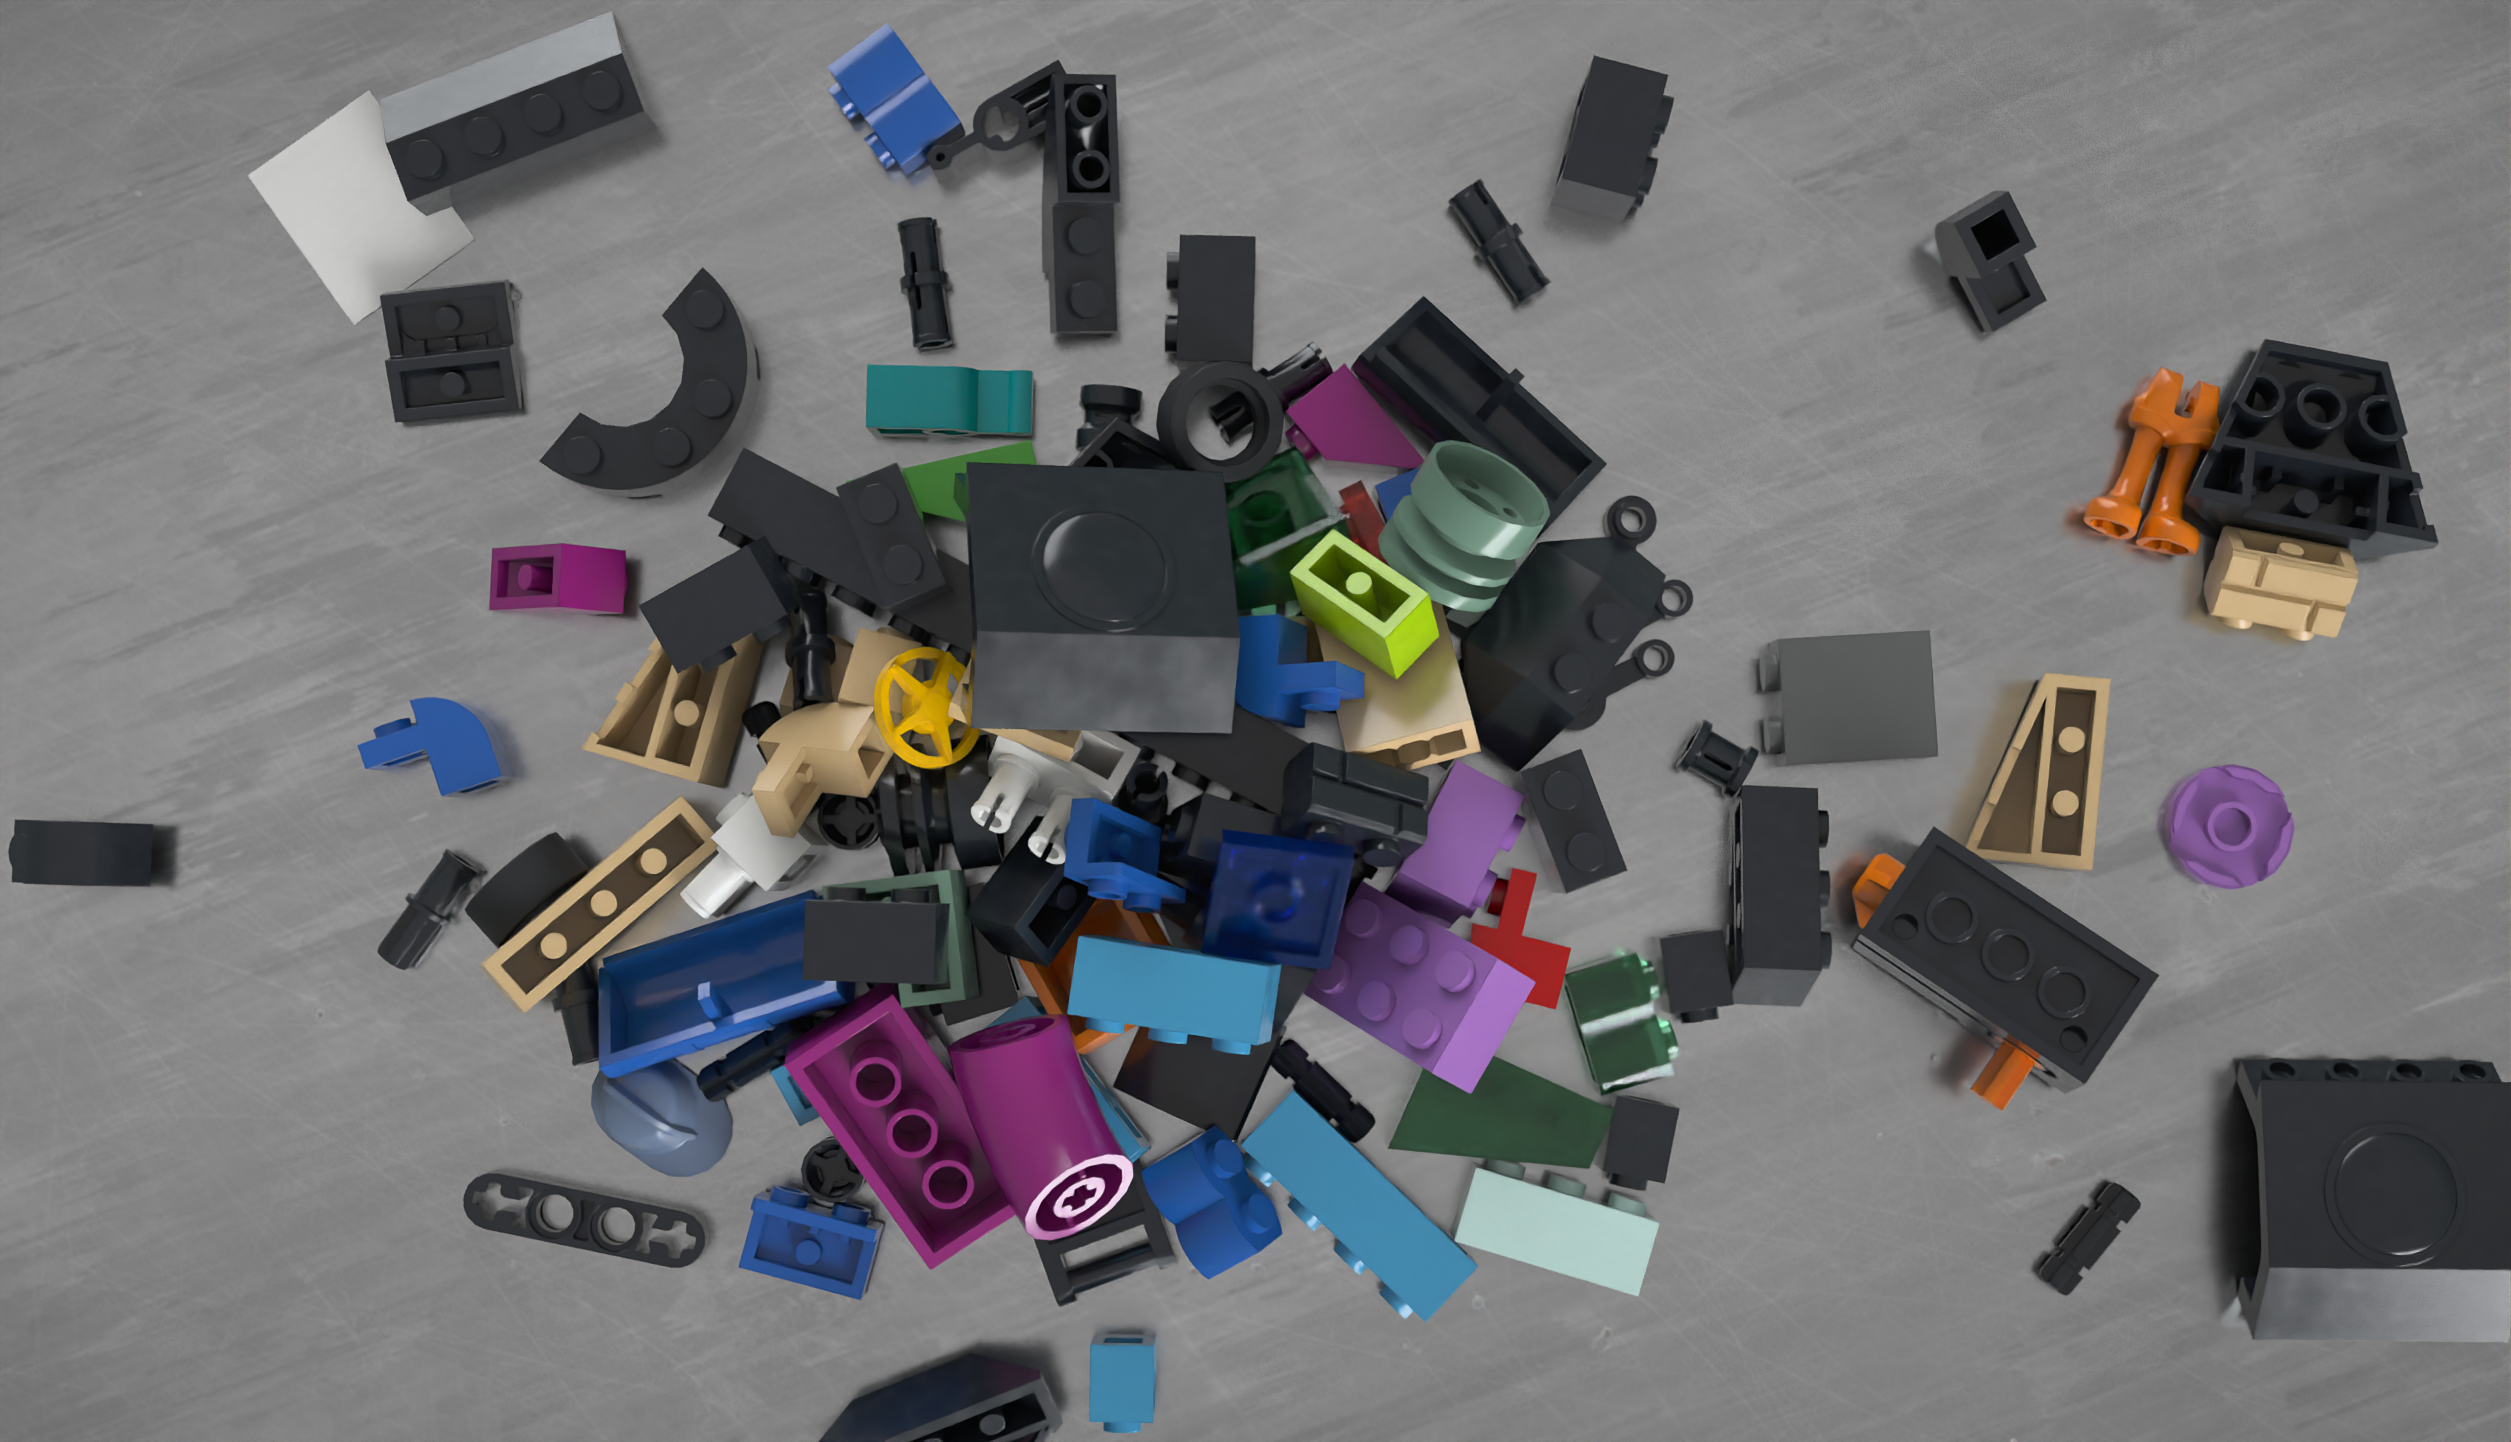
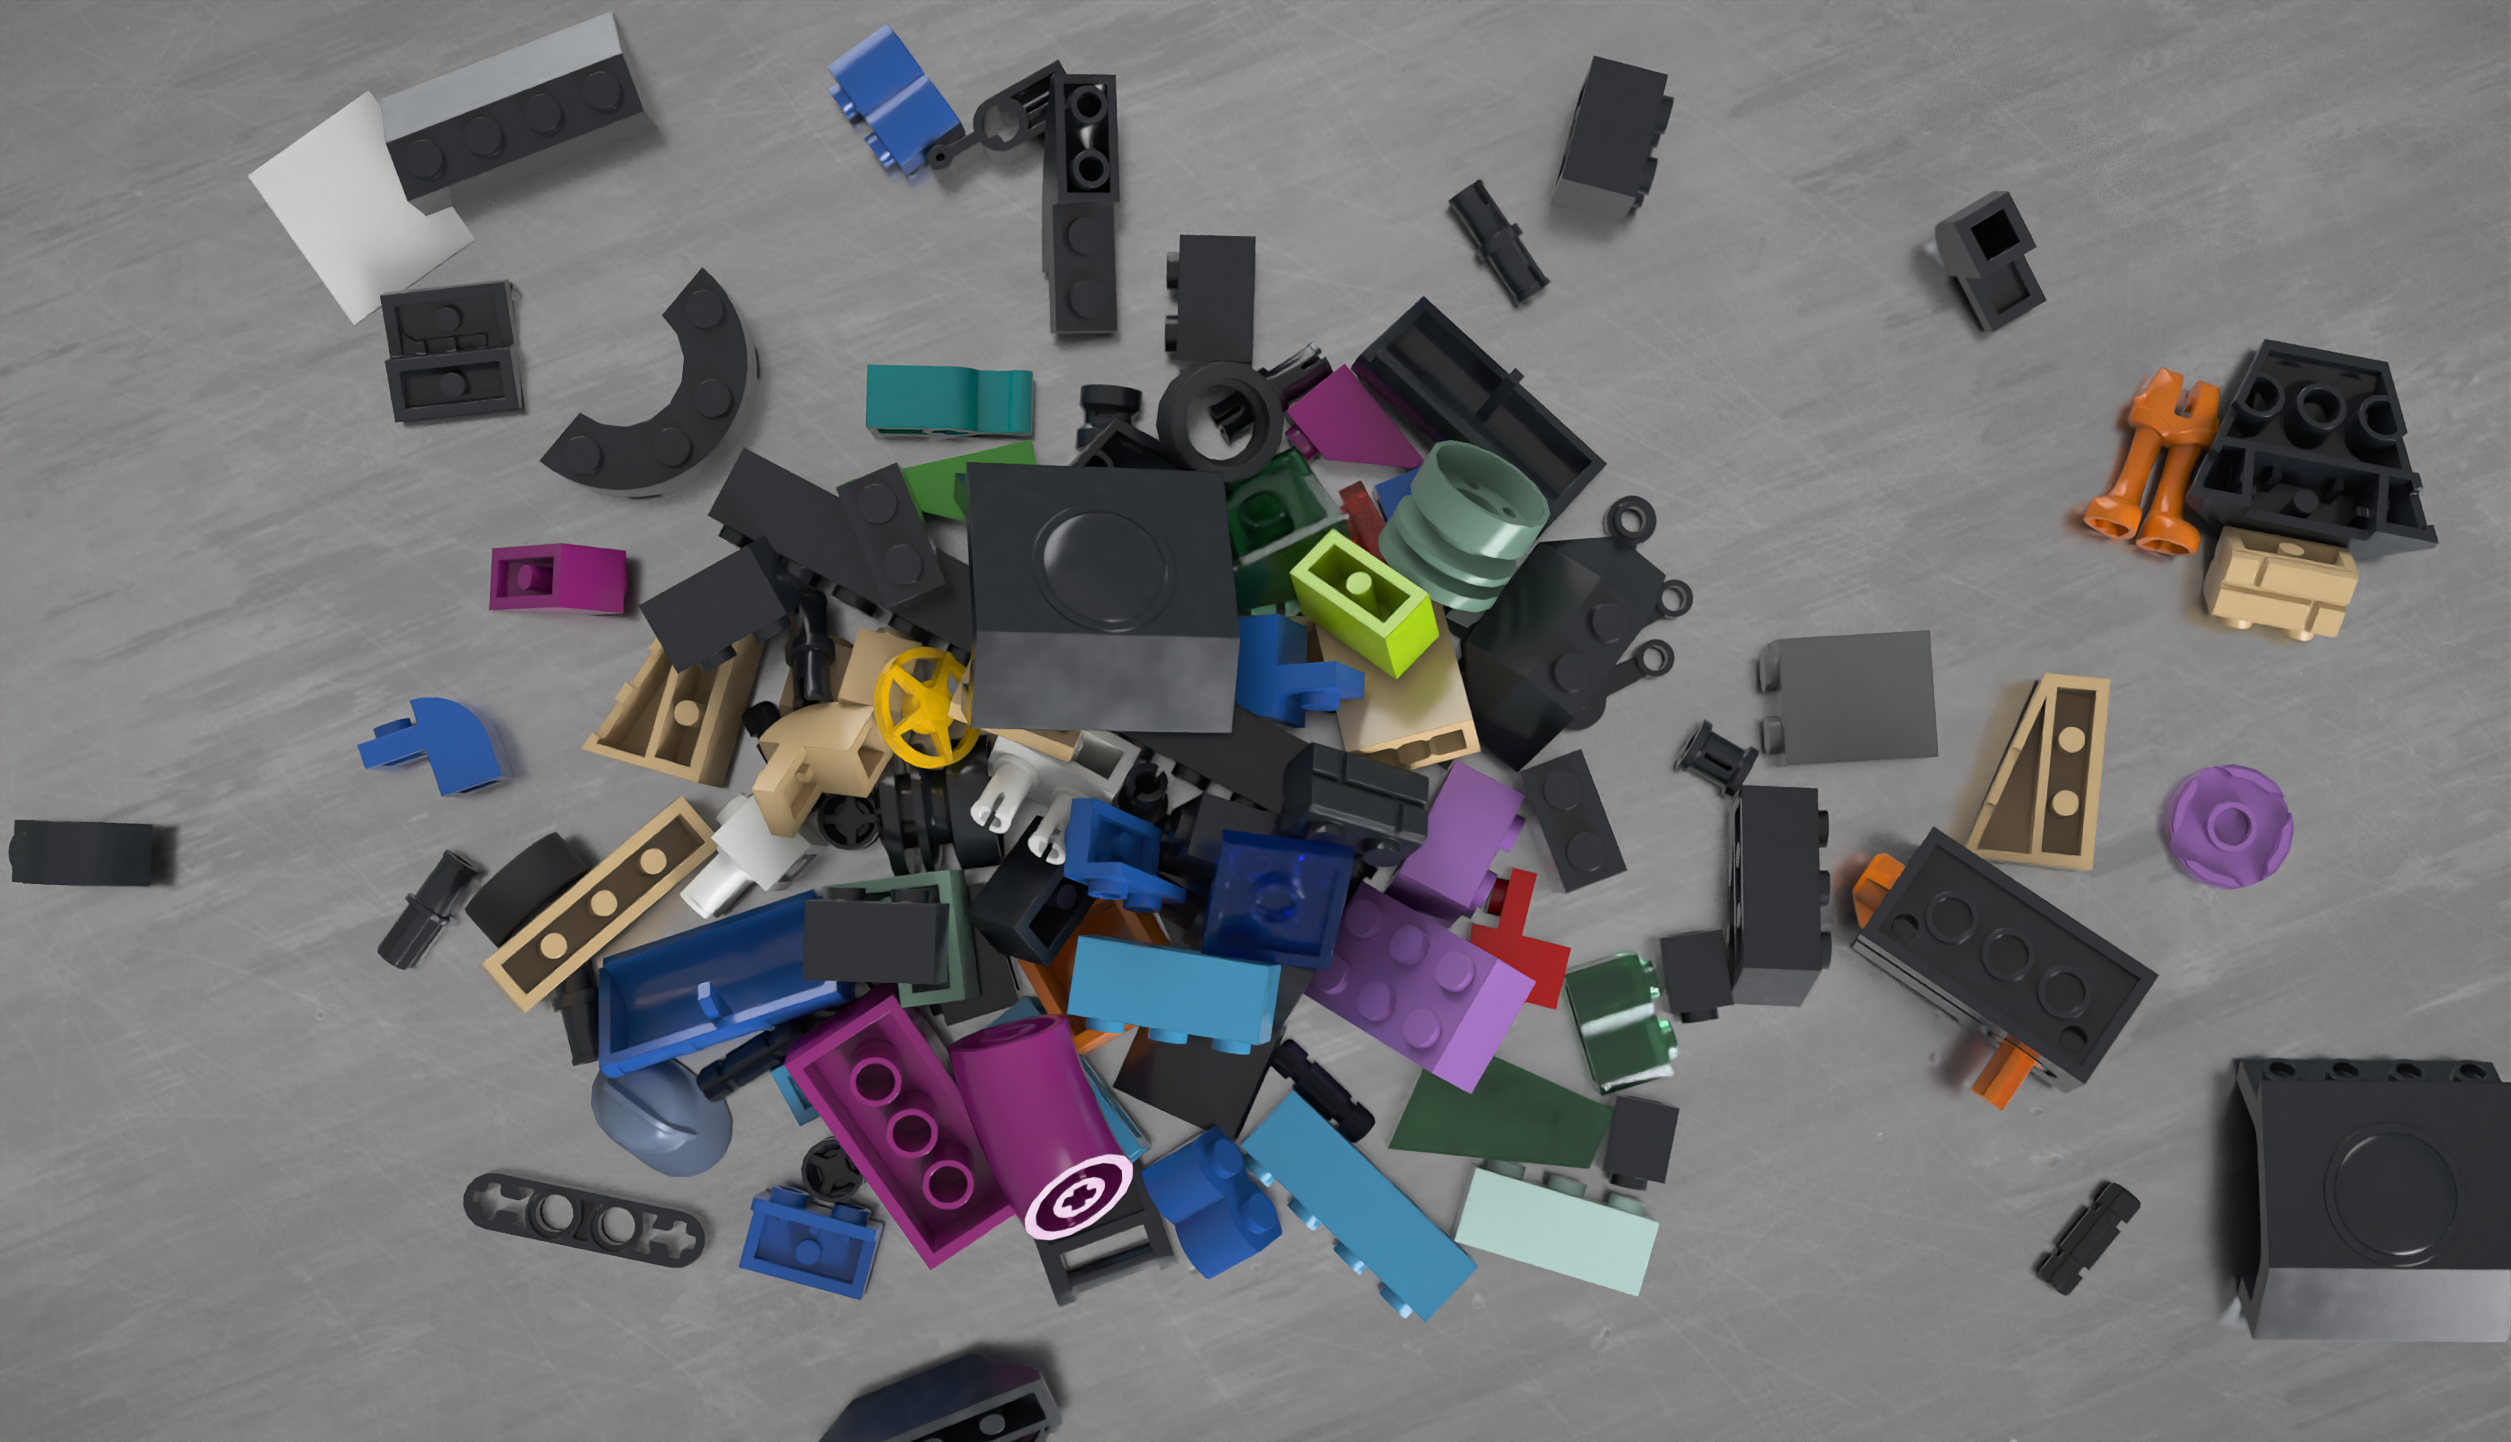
black pin [897,217,953,349] -> none
dark azure brick [1089,1336,1156,1433] -> none

